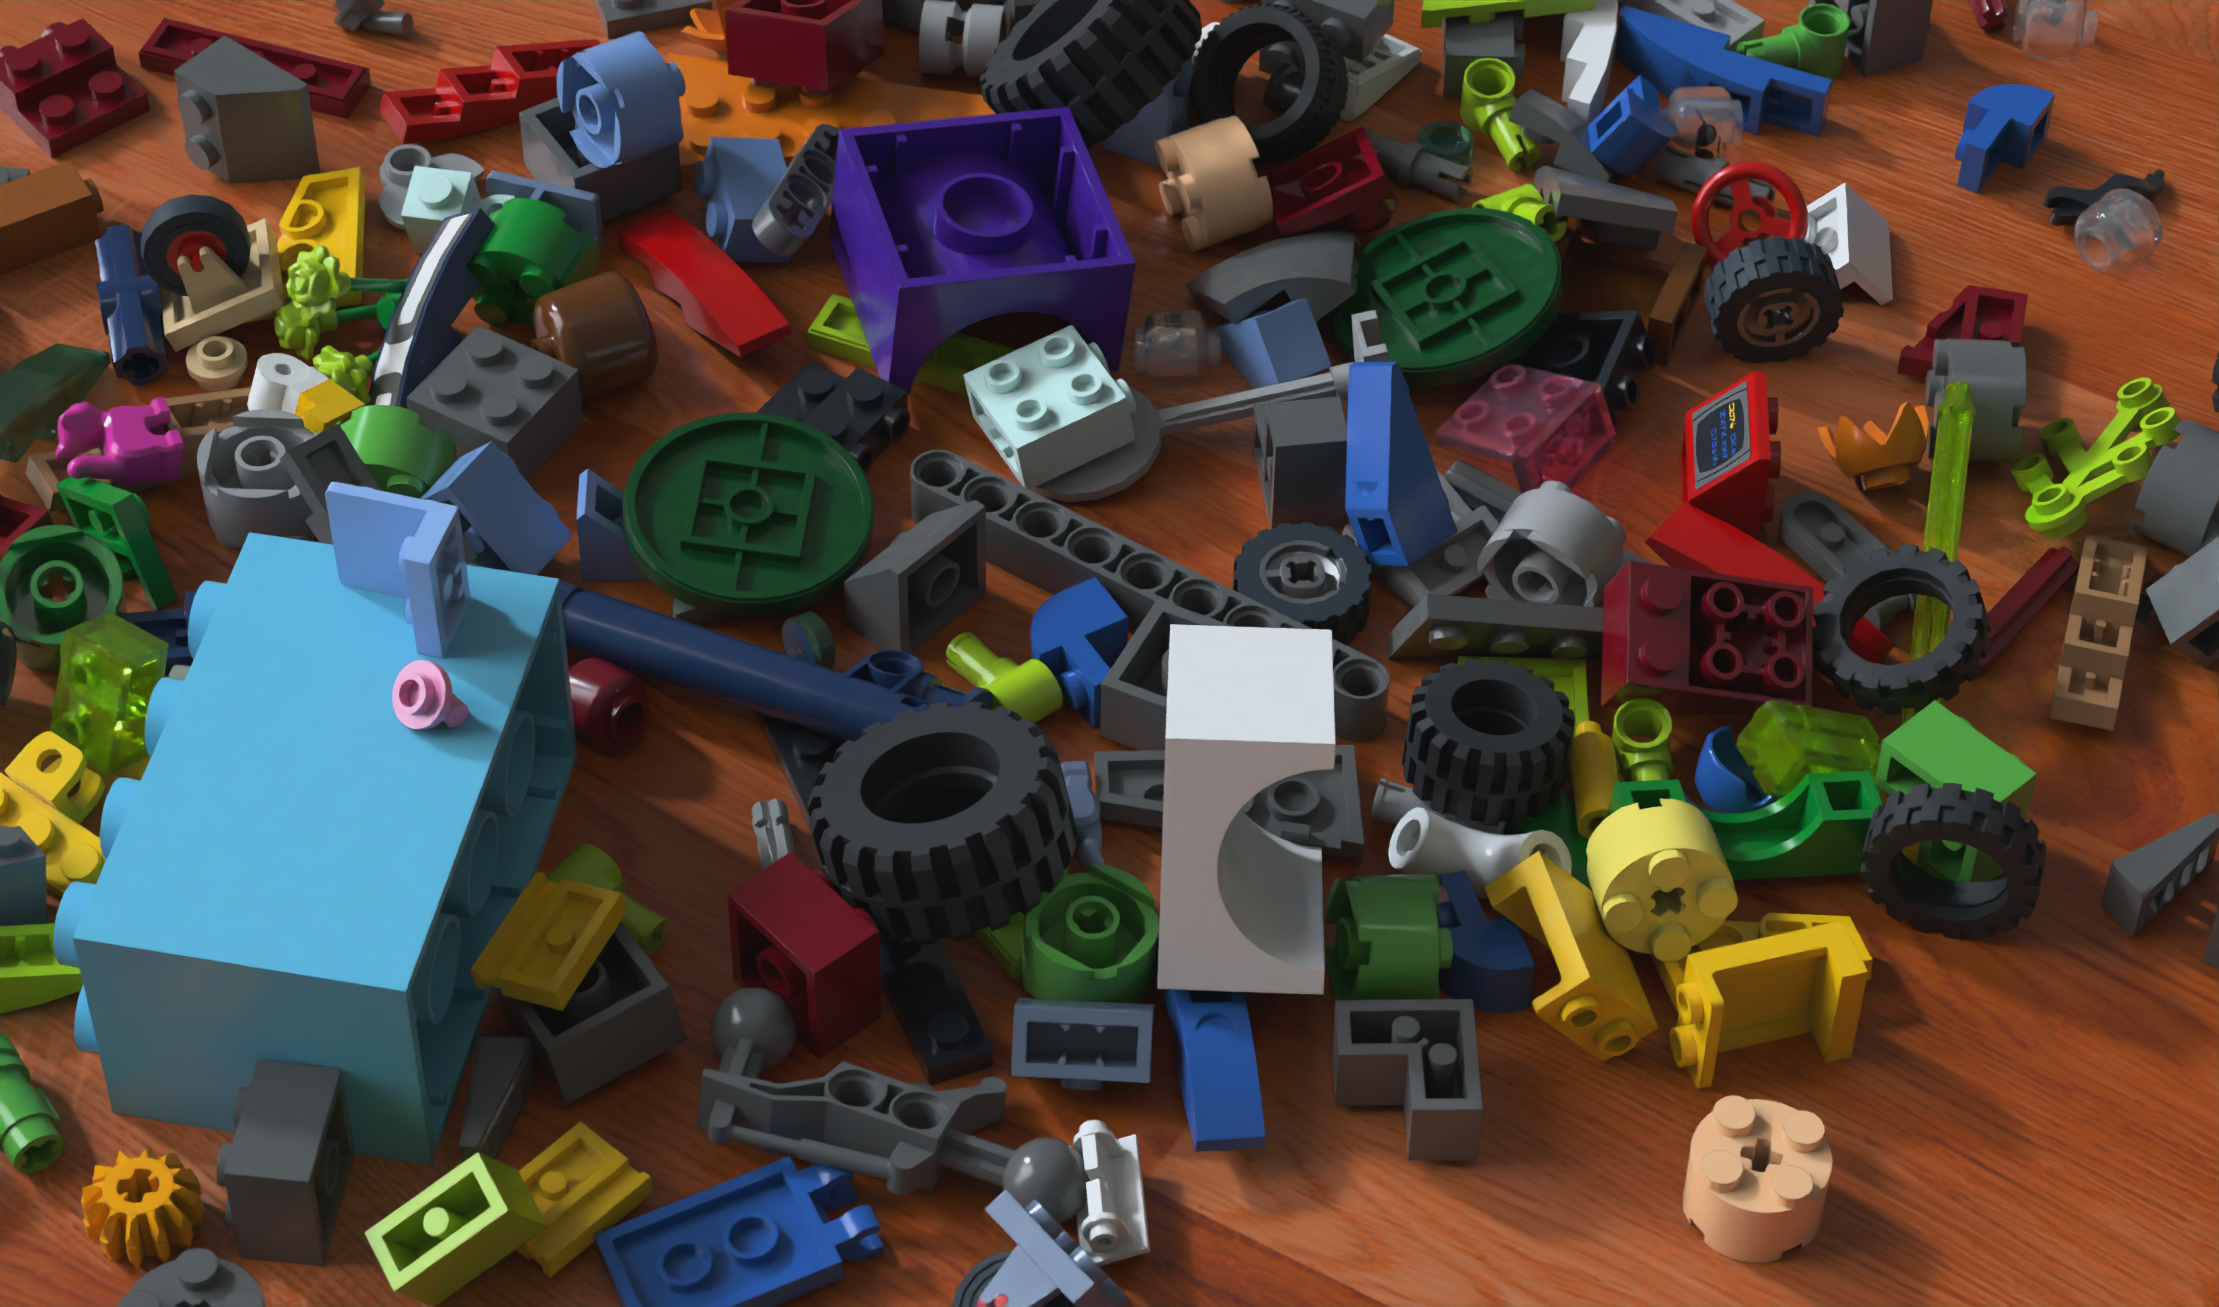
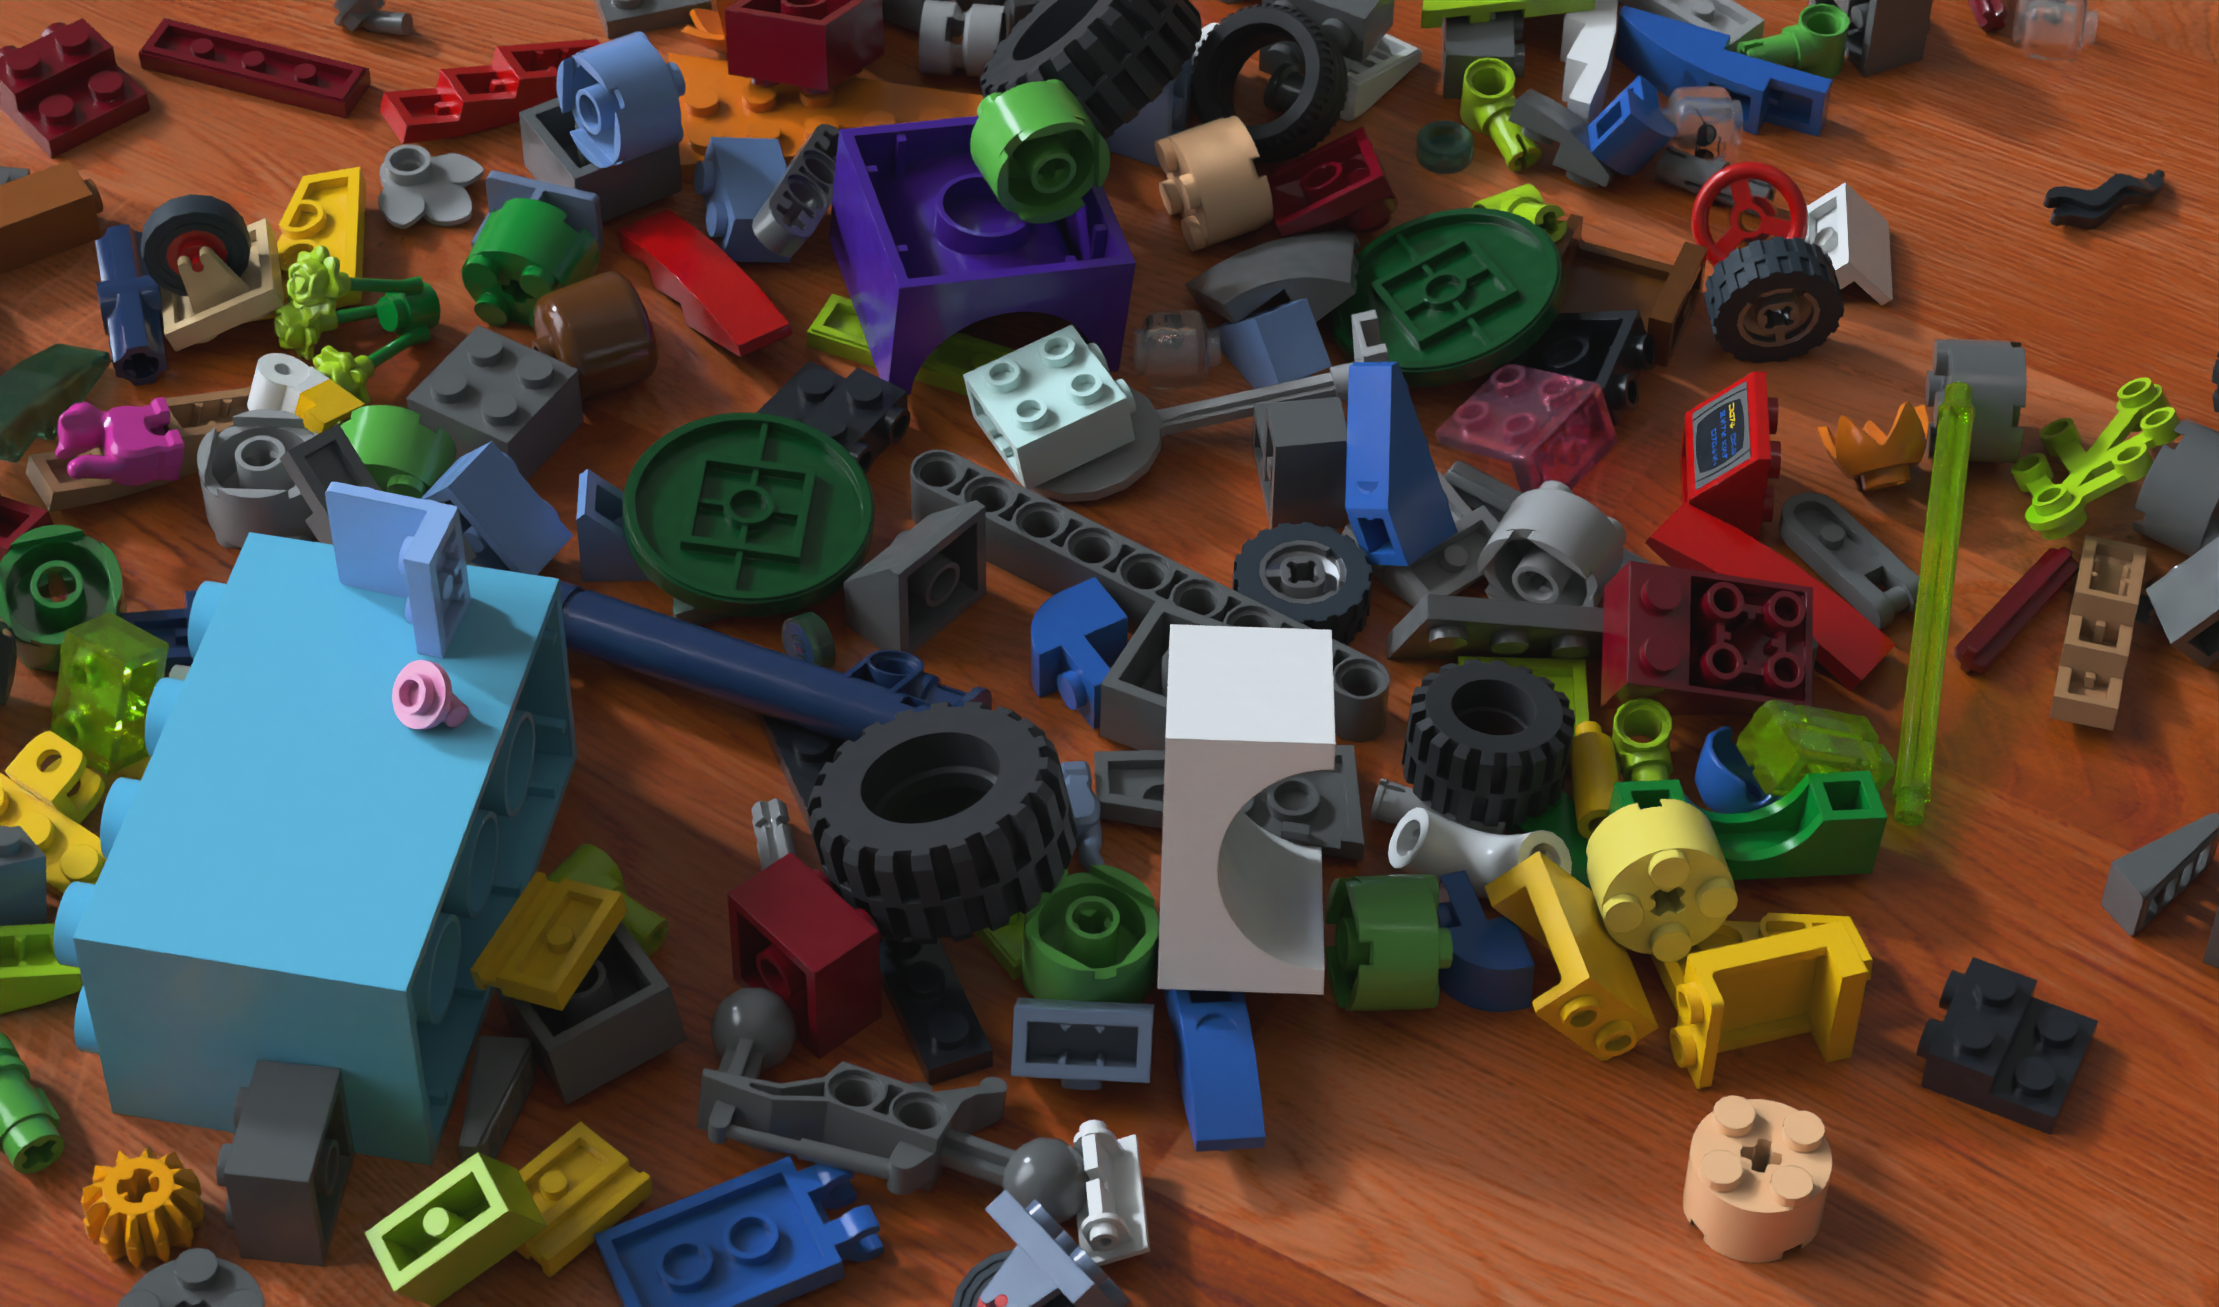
green wing [56,477,178,610] -> none
dark grey slope [174,36,320,183] -> none
tan plate [186,336,248,391] -> none
slope [366,208,495,409] -> none
light aqua brick [401,166,515,254] -> none
dark red head [569,657,649,752] -> none
lime pin [946,632,1063,724] -> none
dark grey brick [1331,999,1483,1161] -> none
dark grey pin [1365,128,1473,202] -> none
dark grey slope [1533,166,1678,250] -> none
black tyre [1813,544,1991,715] -> none
black tyre [1860,783,2046,939] -> none
bright green brick [1875,700,2037,883] -> none
dark red wing [1897,285,2028,378] -> none
blue brick [1955,84,2055,194] -> none
clear head [2074,189,2163,275] -> none
none -> bright green brick [970,79,1110,224]
none -> black plate [1916,957,2098,1135]

